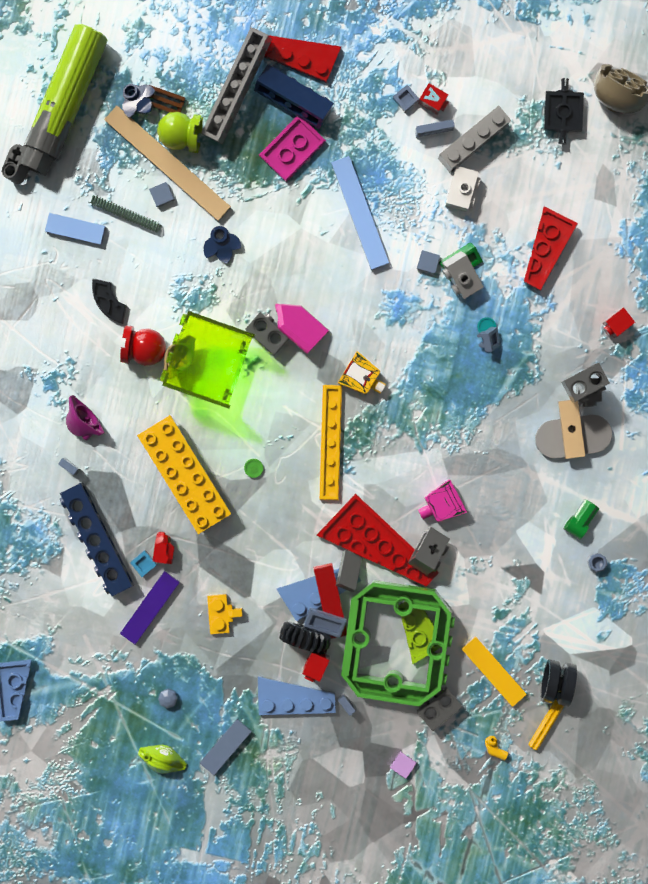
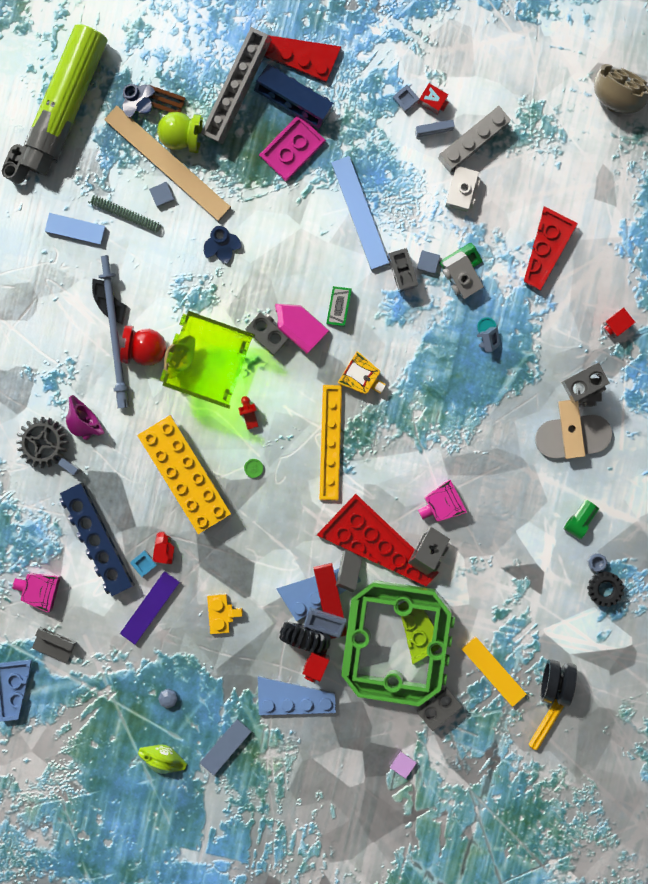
sand blue tile [338,693,356,716] -> none
yellow arm [485,736,508,761] -> none
black plate [543,78,584,145] -> none
none -> dark pink torso [12,573,61,613]
none -> dark grey gear [16,416,69,468]
none -> dark grey panel [32,627,76,663]
none -> sand blue bar [98,255,130,409]
none -> red piece [238,396,259,430]
none -> slope [326,286,352,327]
none -> dark grey brick [388,248,418,293]
none -> black tyre [587,571,624,607]

